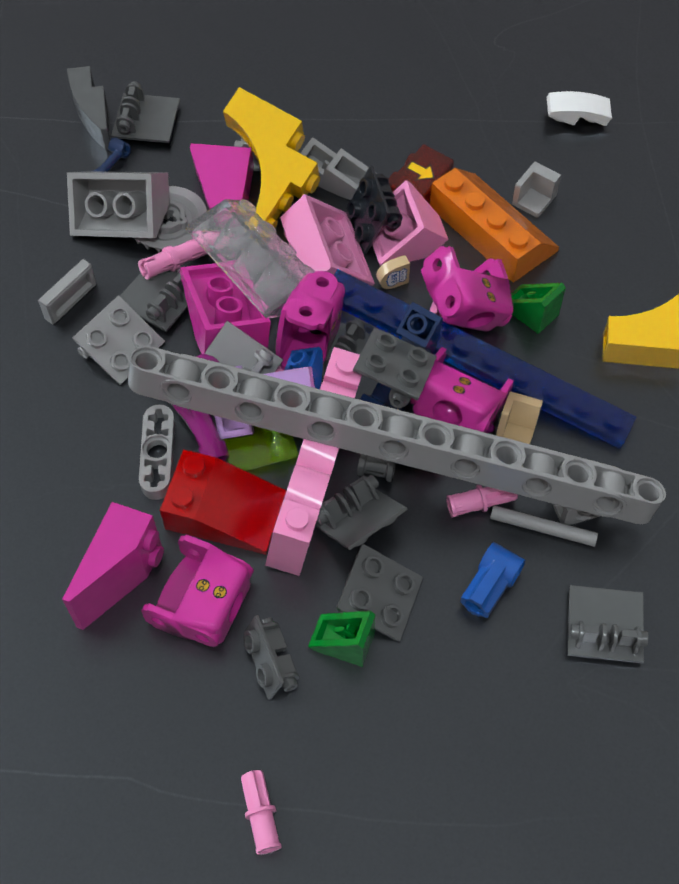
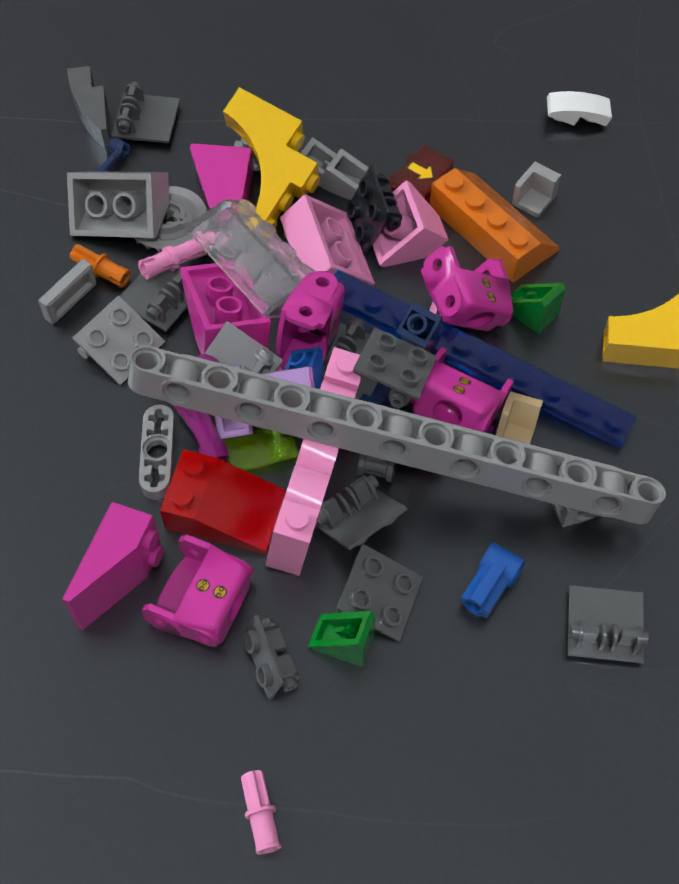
tan tile [376,255,410,289] -> none
bright pink axle [446,485,518,518] -> none
light grey bar [490,505,598,547] -> none
none -> orange axle [69,244,131,288]

